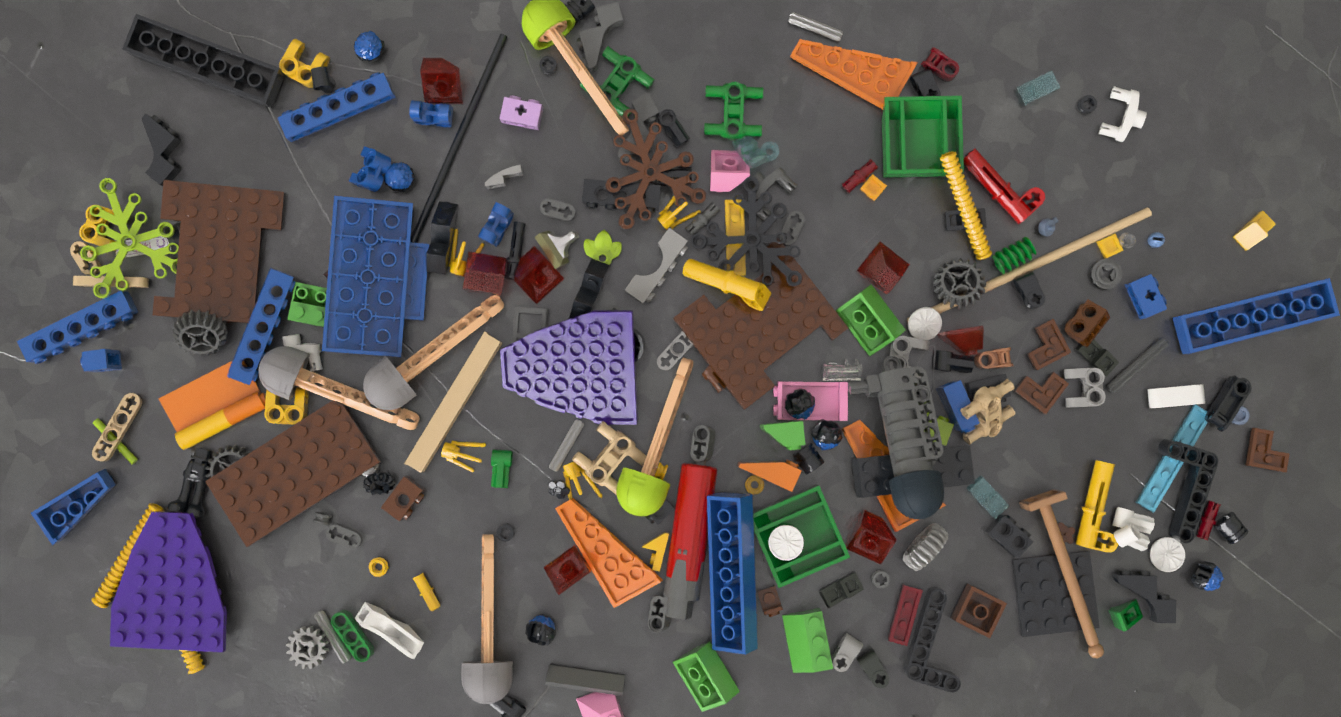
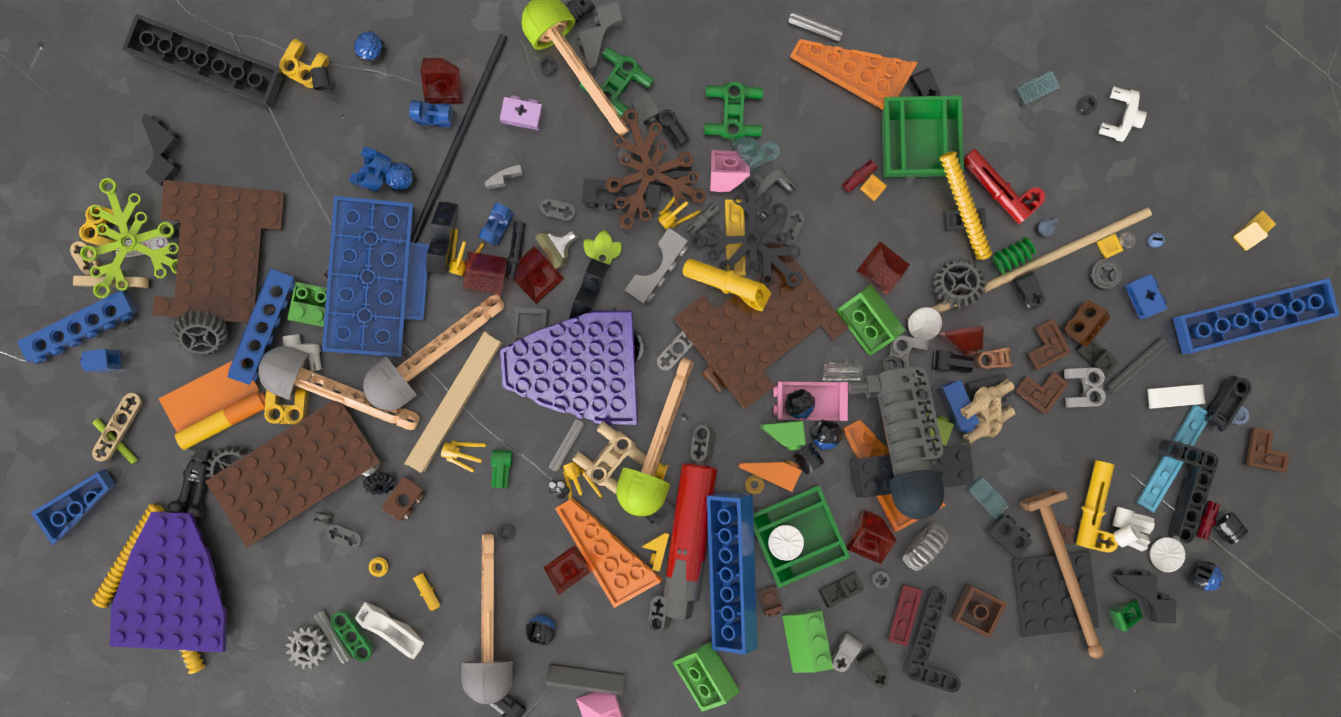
blue brick [278,72,396,142] -> none
dark red piece [921,47,959,82] -> none

